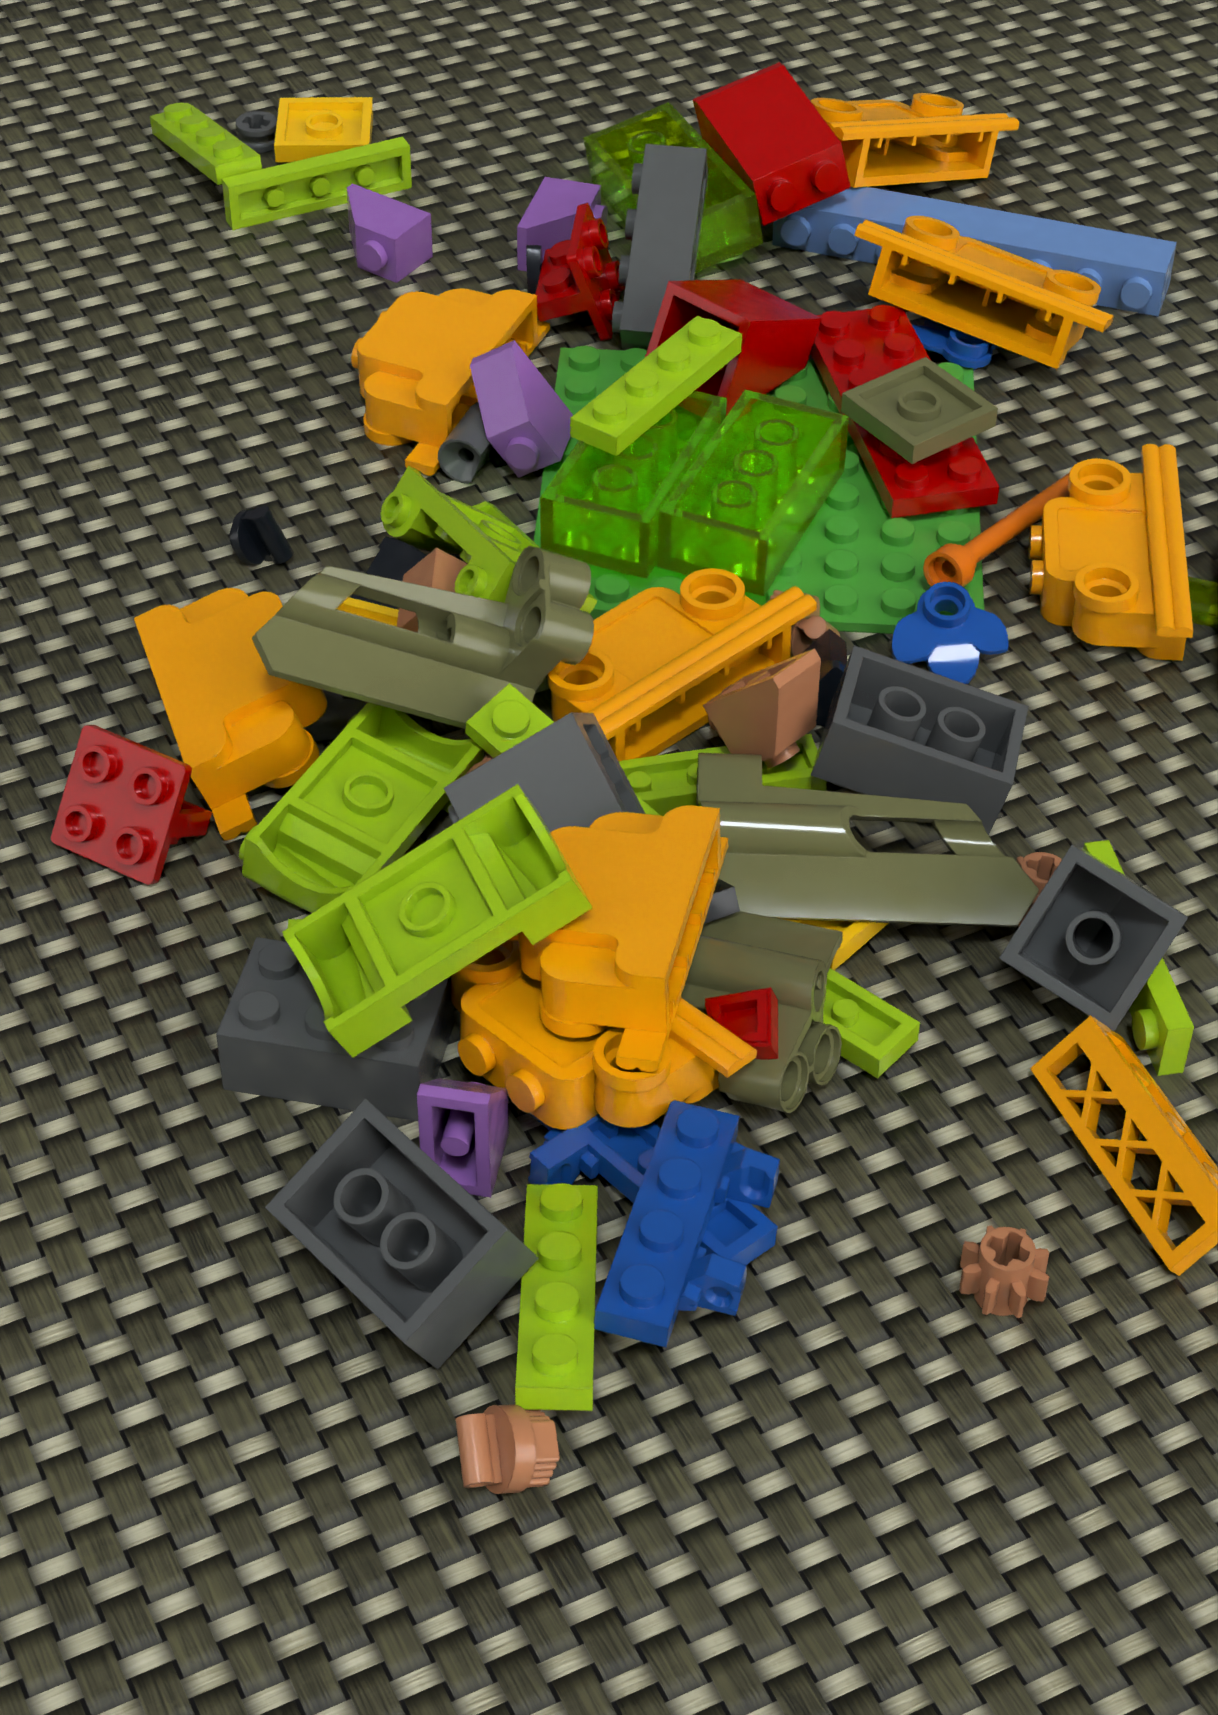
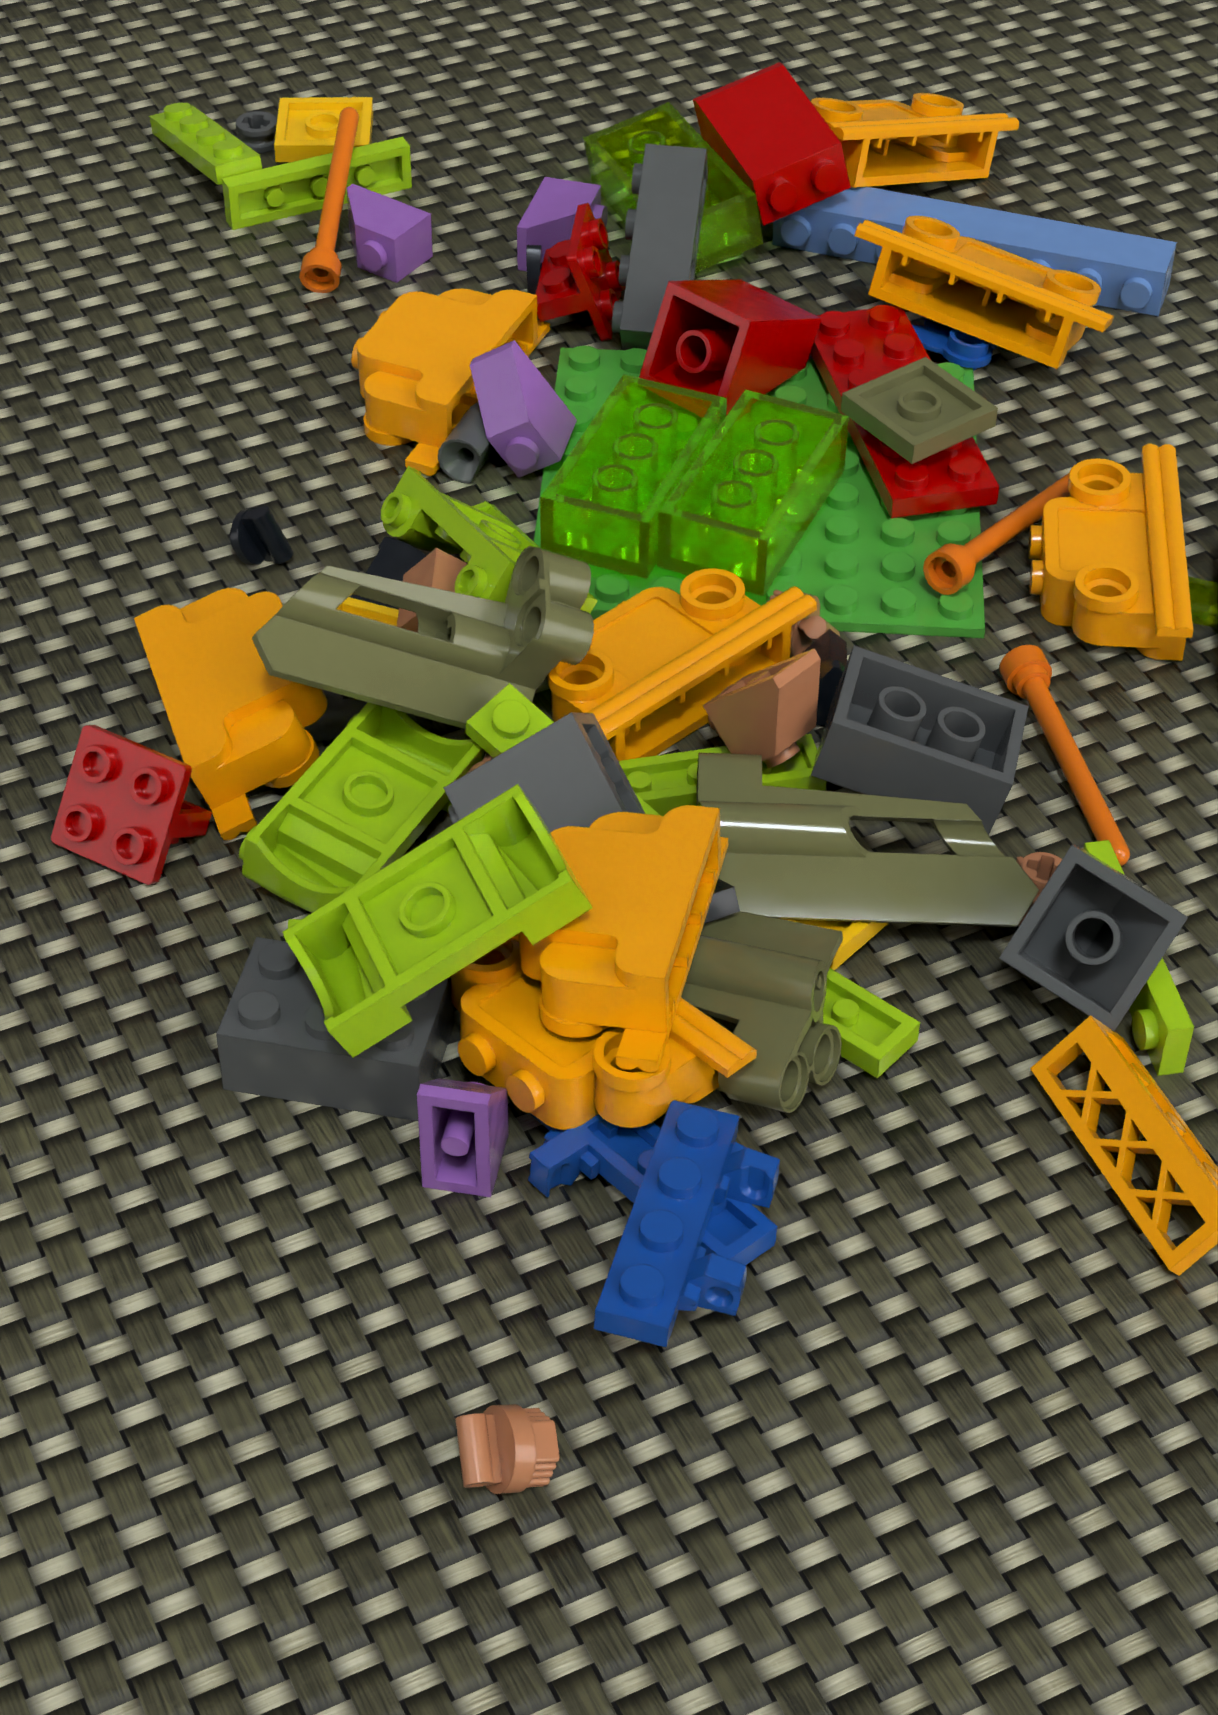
dark grey brick [265,1099,538,1369] -> none
lime plate [515,1183,598,1411] -> none
lime plate [570,316,742,456] -> none
red tile [705,987,778,1060] -> none
blue plate [891,582,1009,684] -> none
nougat gear [959,1225,1049,1318] -> none
none -> orange piece [299,107,359,293]
none -> orange piece [999,645,1130,866]

